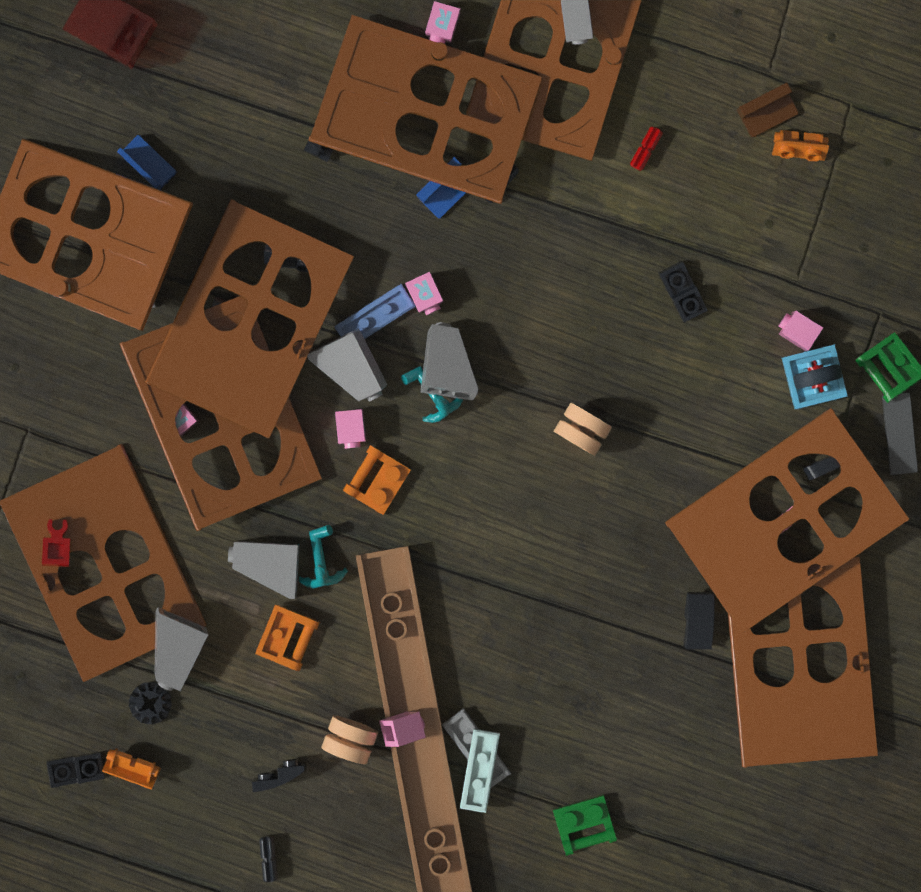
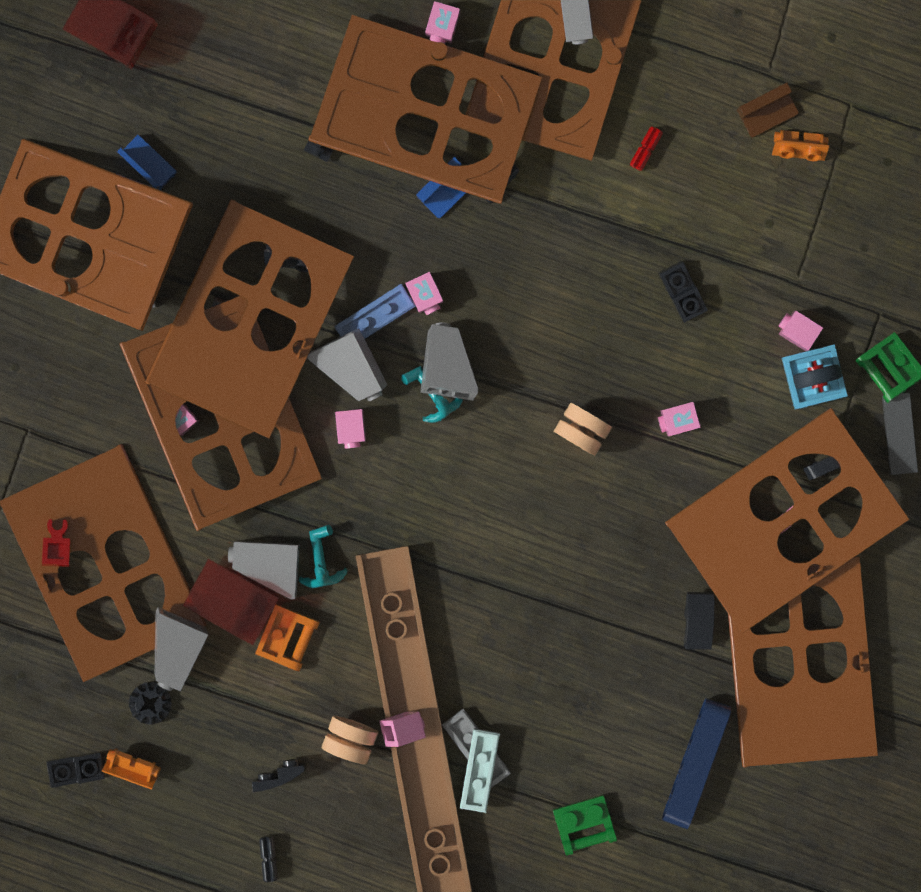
orange plate [343,445,411,515] -> none
none -> clear red slope [183,558,279,645]
none -> bright pink brick [658,402,700,436]
none -> dark blue beam [662,698,731,829]

